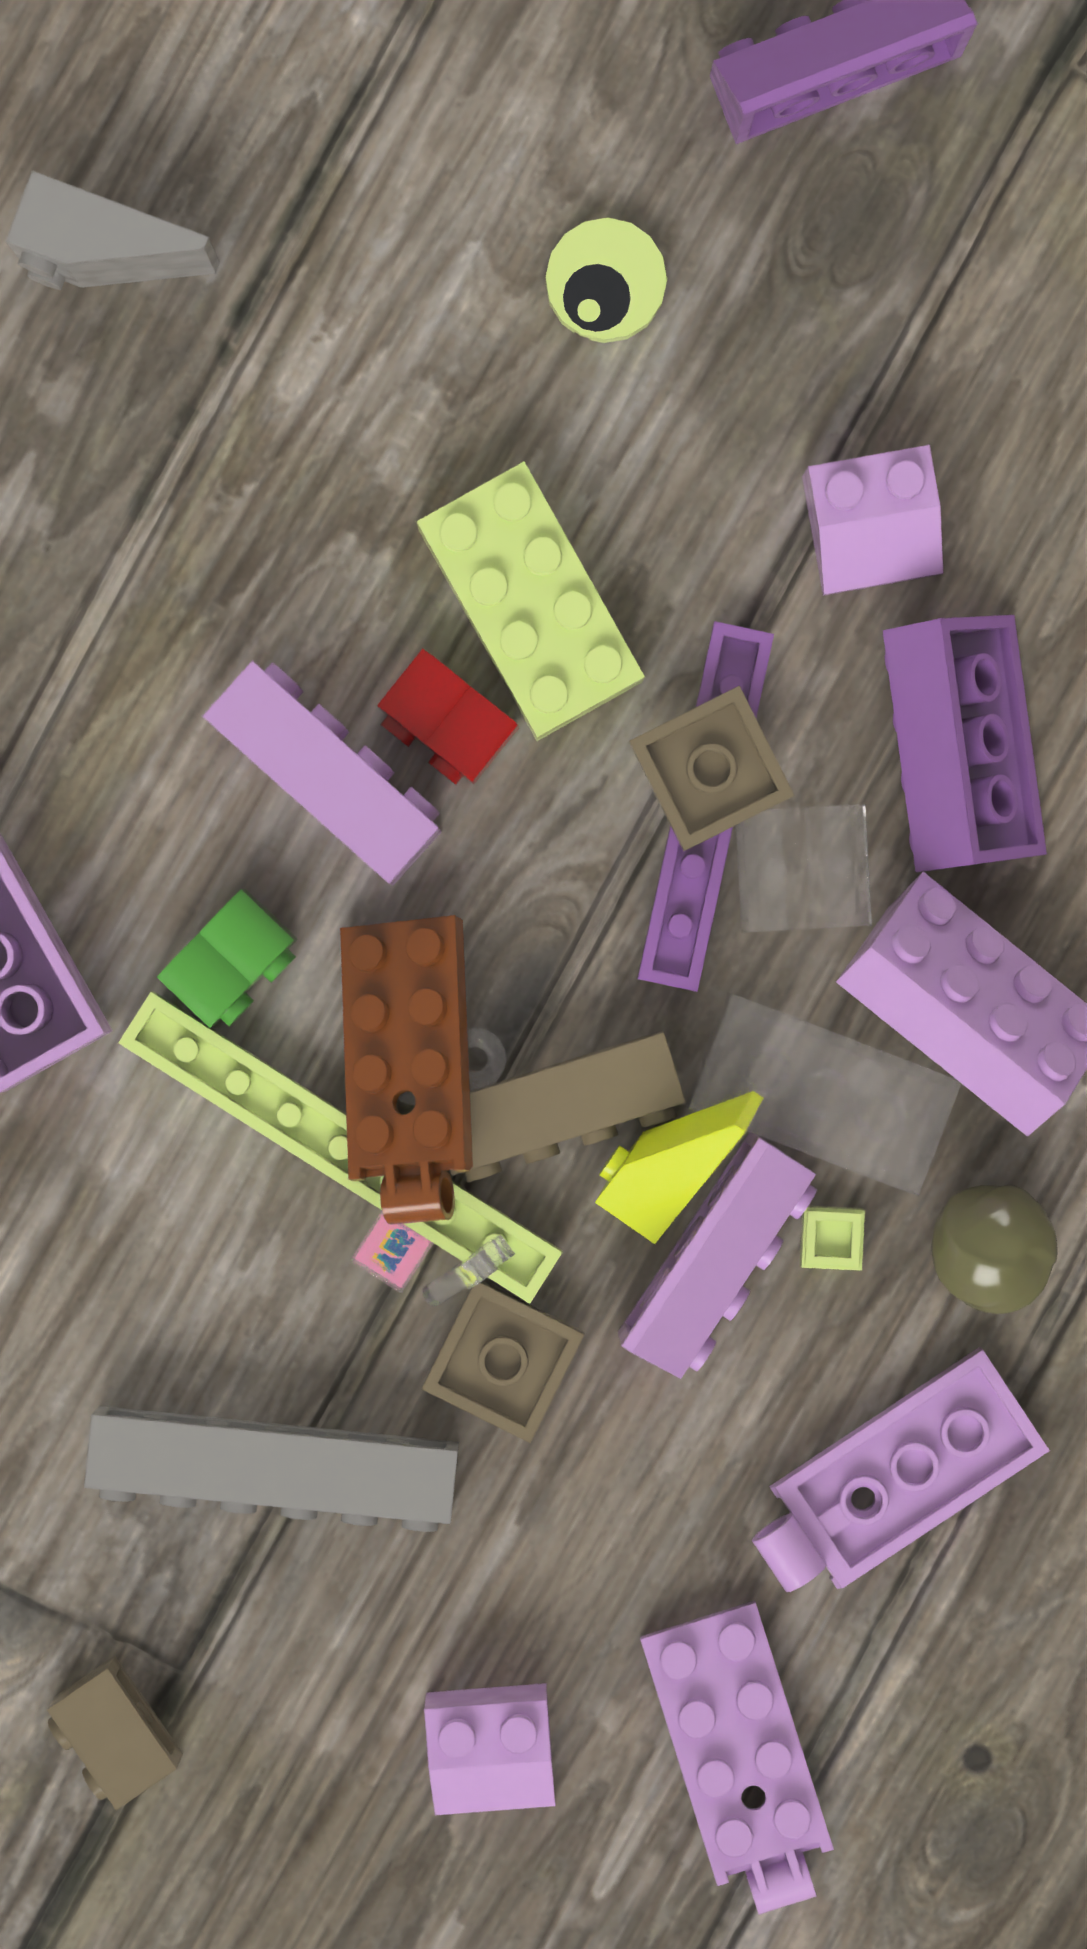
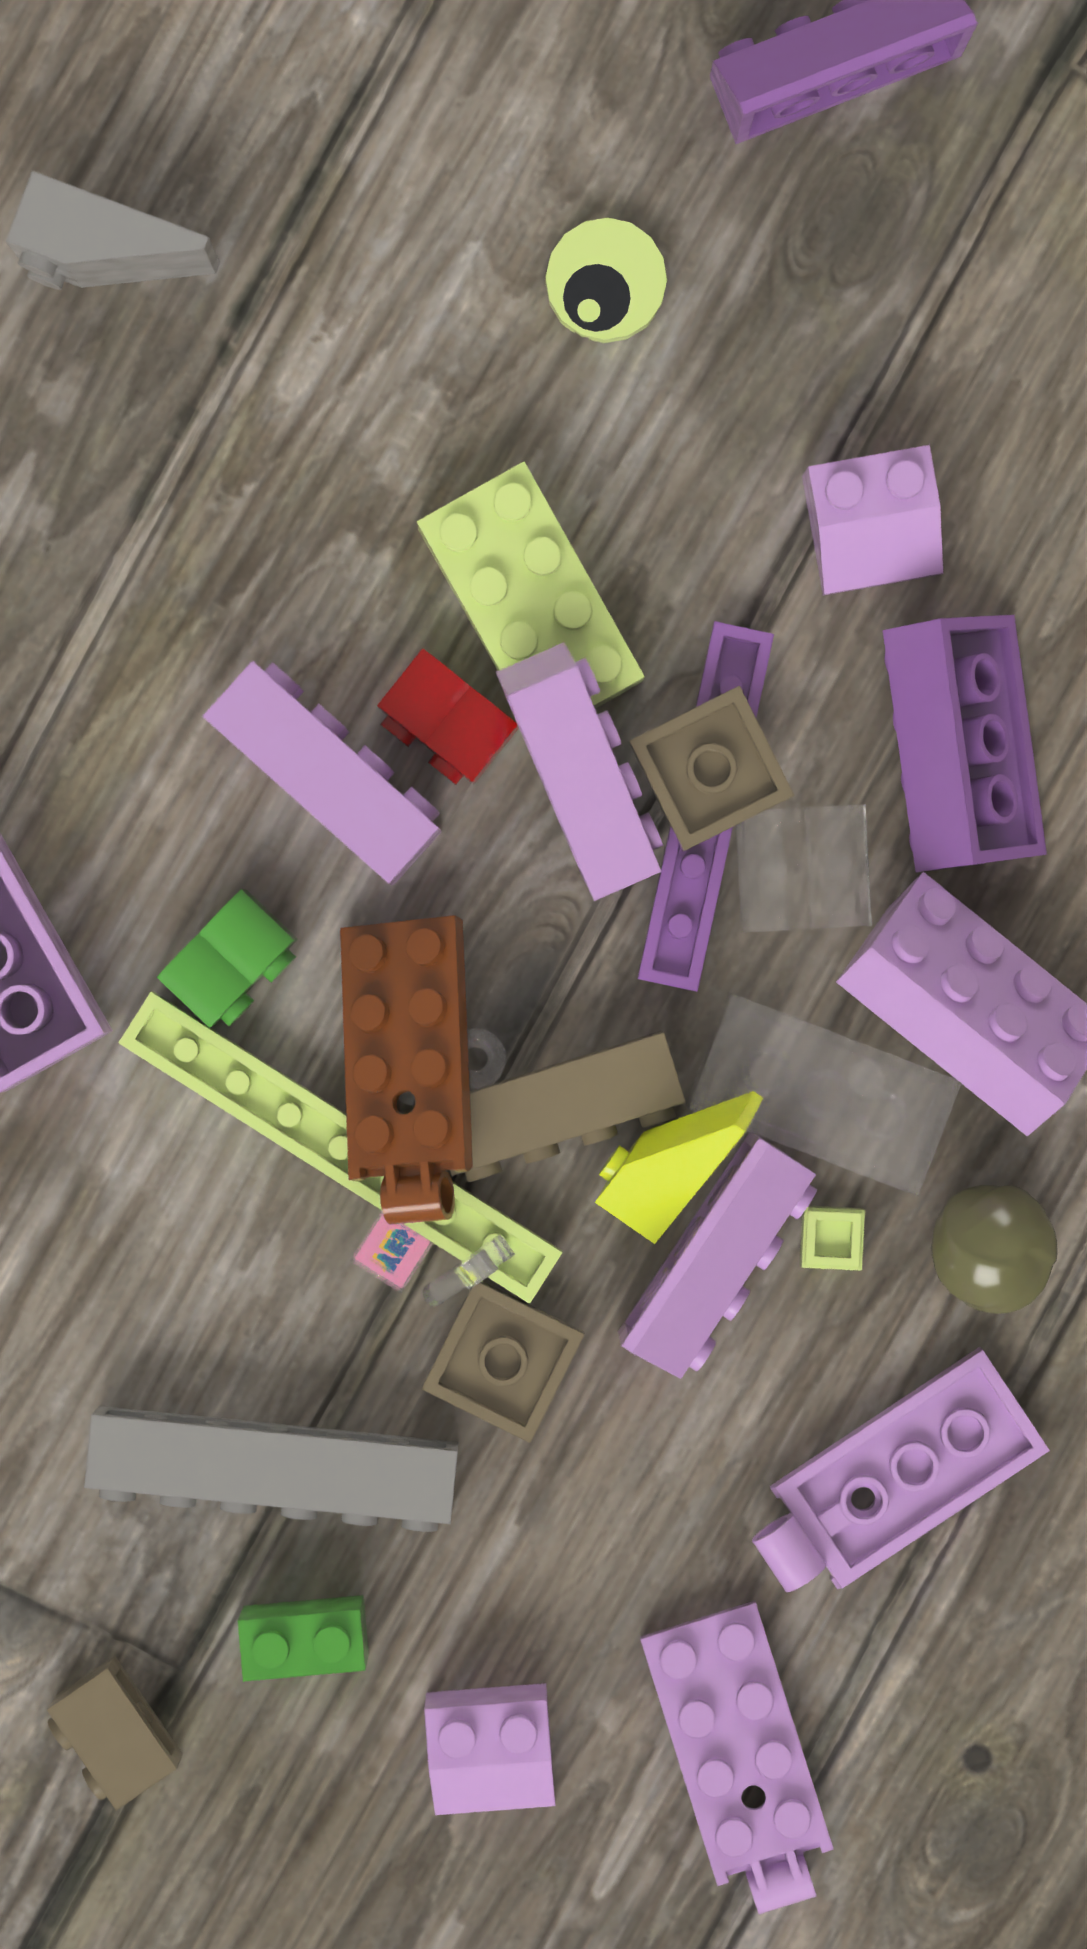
none -> bright green brick [237,1595,369,1682]
none -> lavender brick [496,642,663,901]

